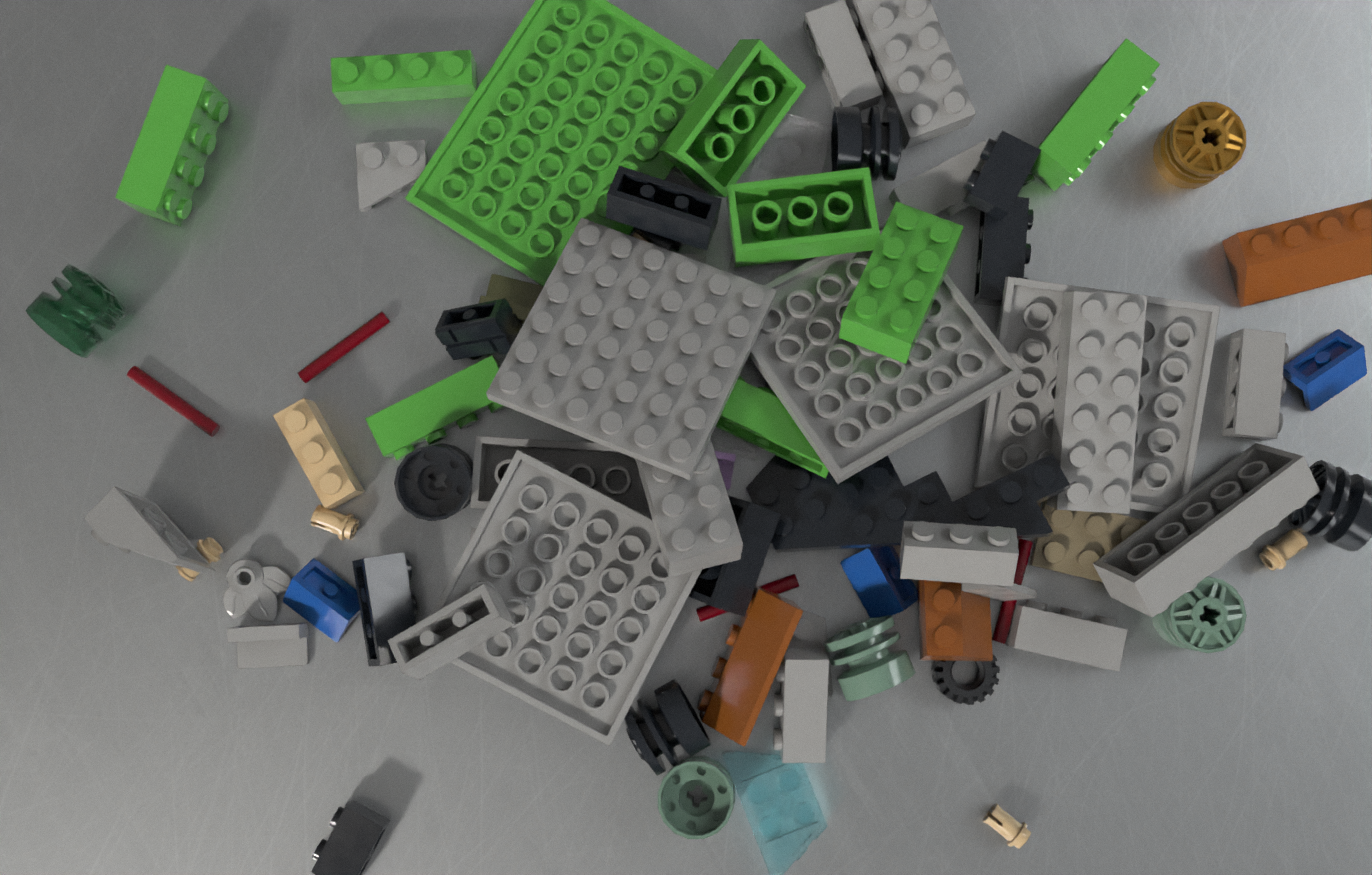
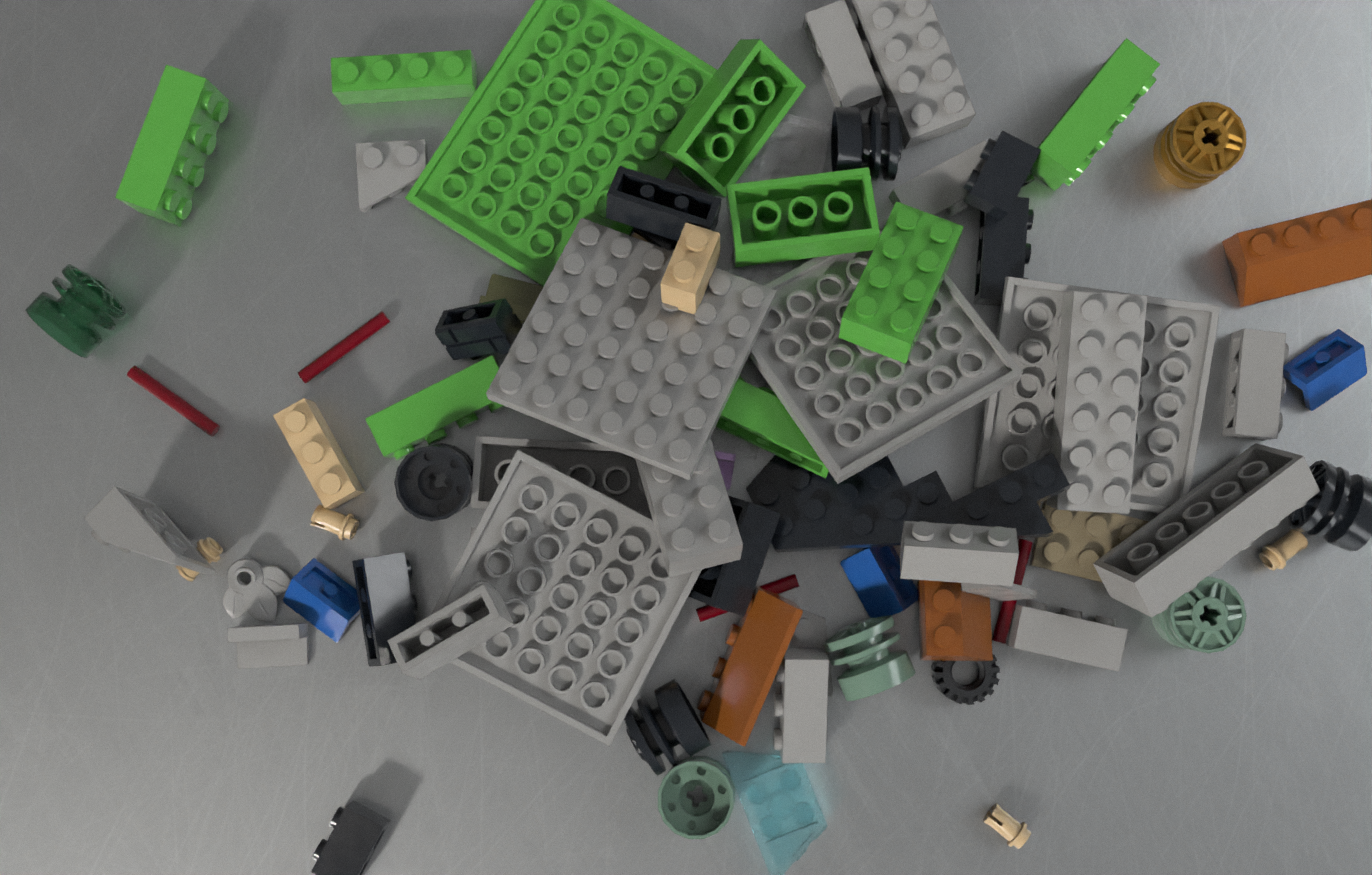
none -> tan brick [660,223,720,315]

